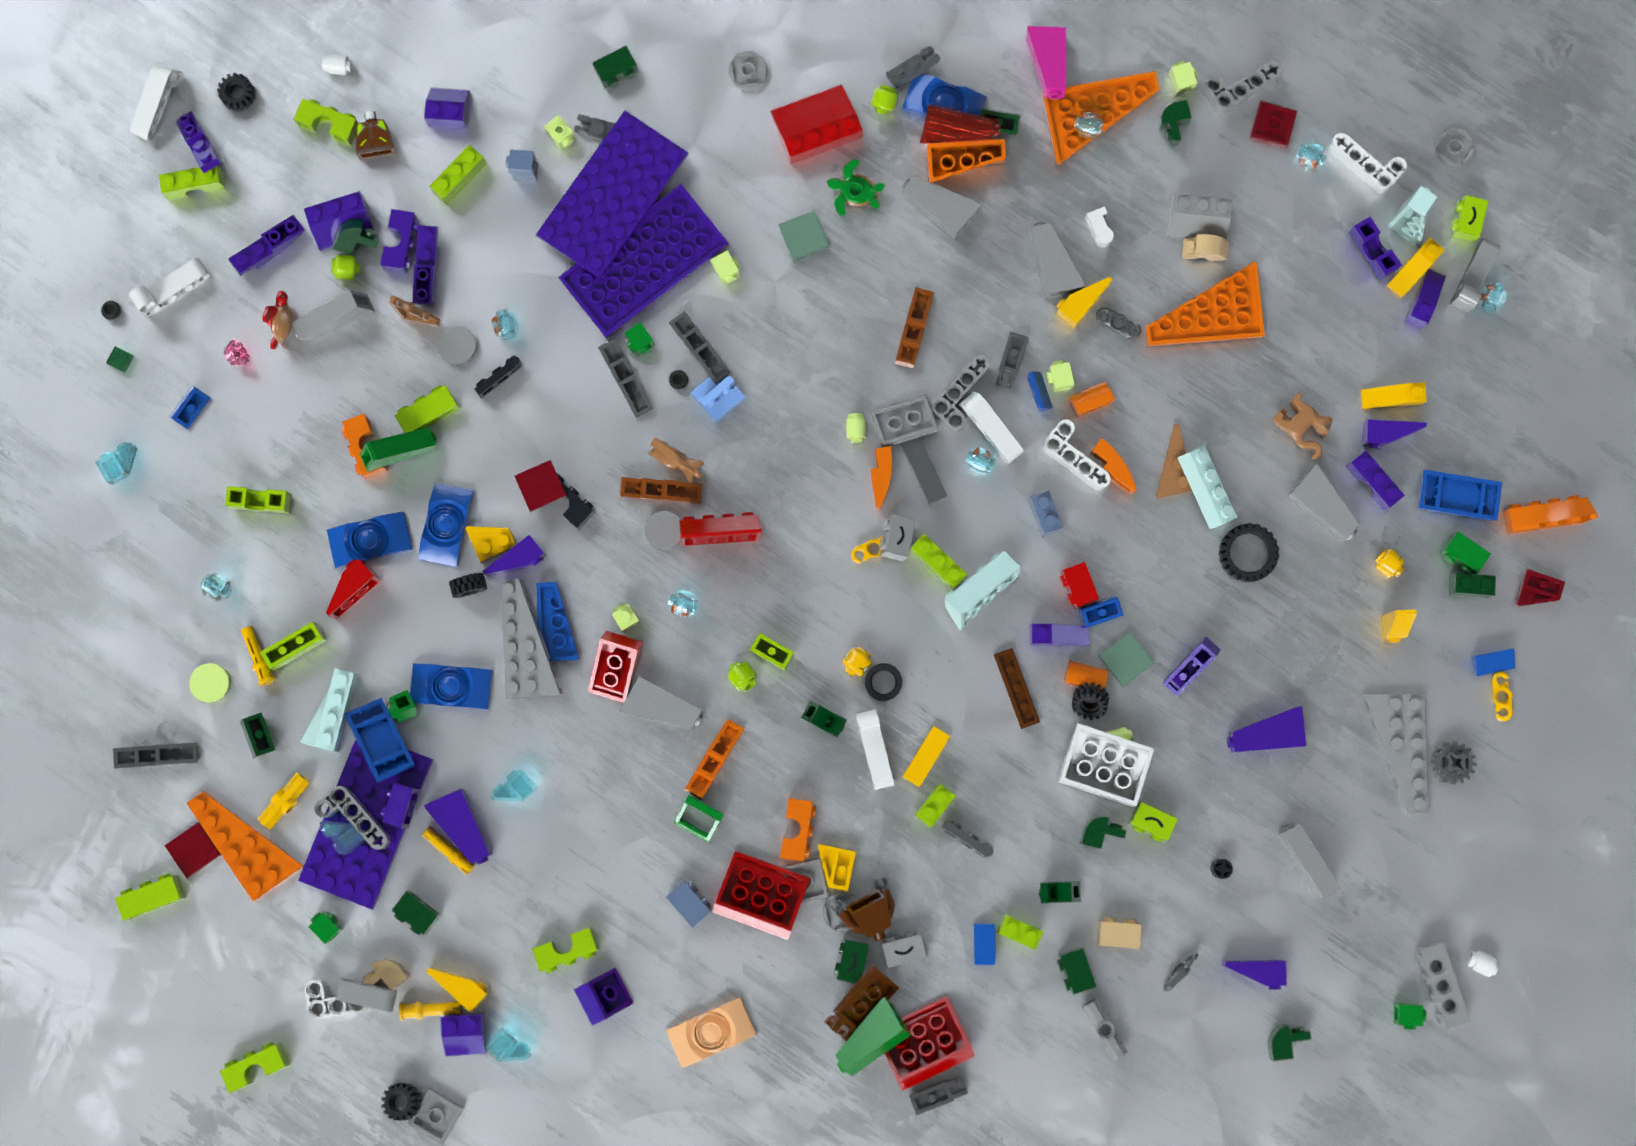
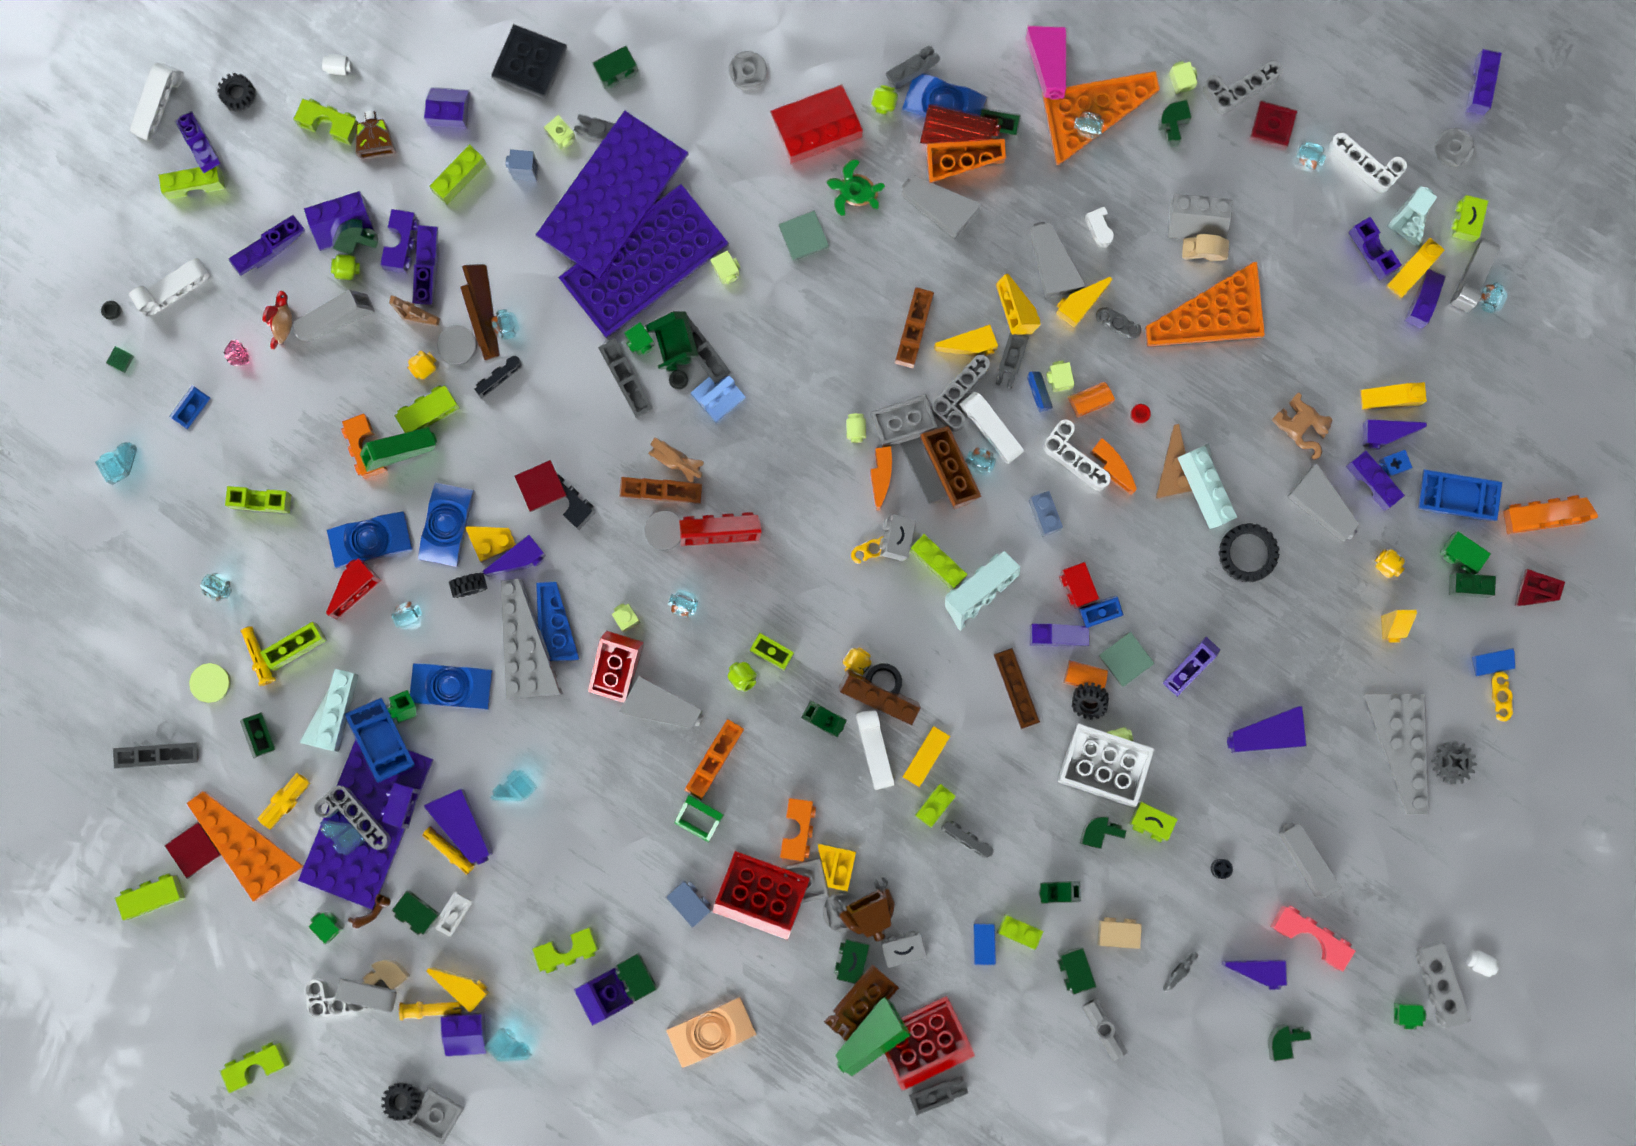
none -> reddish brown piece [348,894,391,929]
none -> clear light blue head [391,601,422,630]
none -> yellow head [407,351,437,379]
none -> white plate [433,892,473,937]
none -> reddish brown wedge [460,264,500,361]
none -> black plate [491,24,567,98]
none -> dark green brick [615,953,658,1001]
none -> dark green panel [645,311,699,372]
none -> reddish brown arch [839,669,921,725]
none -> dark orange slope [920,426,982,509]
none -> yellow slope [934,324,998,357]
none -> yellow slope [996,274,1041,335]
none -> red tile [1130,404,1151,424]
none -> coral arch [1270,906,1355,971]
none -> blue brick [1378,450,1413,477]
none -> dark purple arch [1466,49,1502,115]

